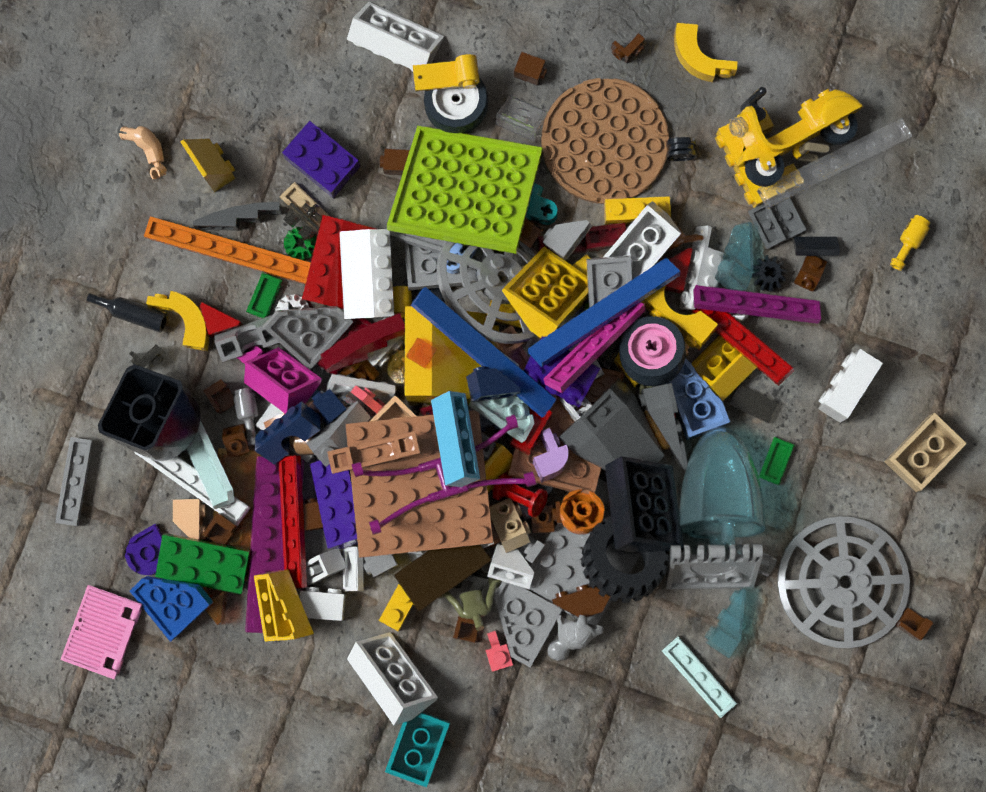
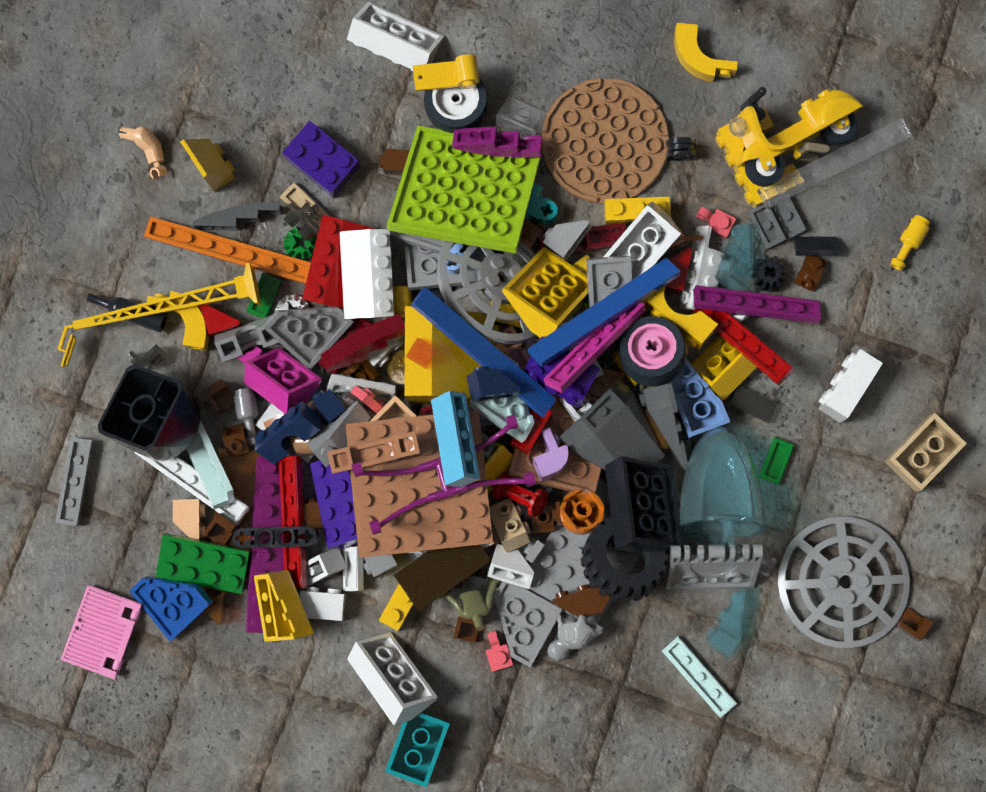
dark purple tile [125,524,163,575] -> none
reddish brown brick [514,52,548,86] -> none
reddish brown bracket [611,33,645,63] -> none
none -> yellow piece [58,263,263,367]
none -> black beam [232,526,319,549]
none -> magenta slope [452,127,543,158]
none -> coral plate [696,207,736,238]

